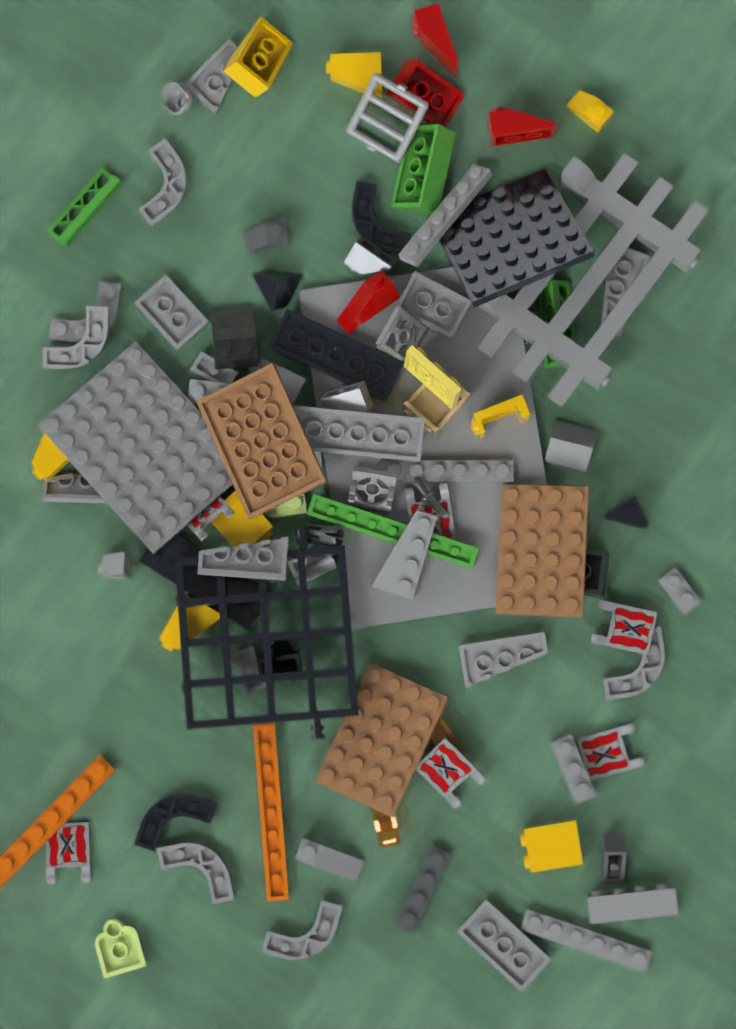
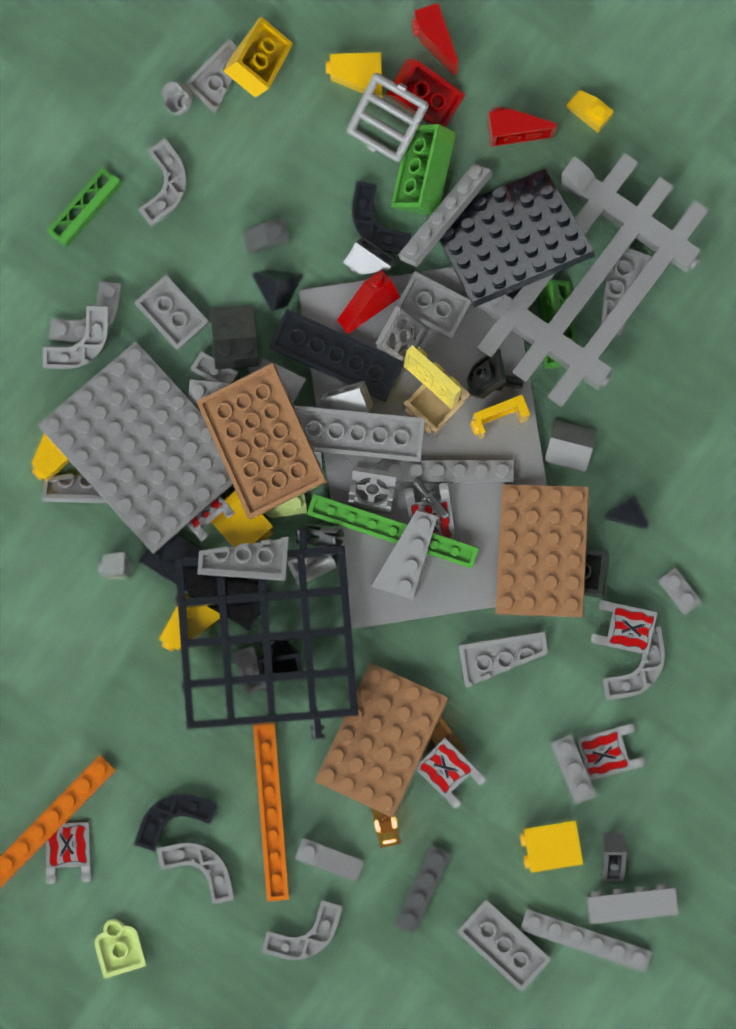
none -> pearl dark grey piece [467,349,524,399]

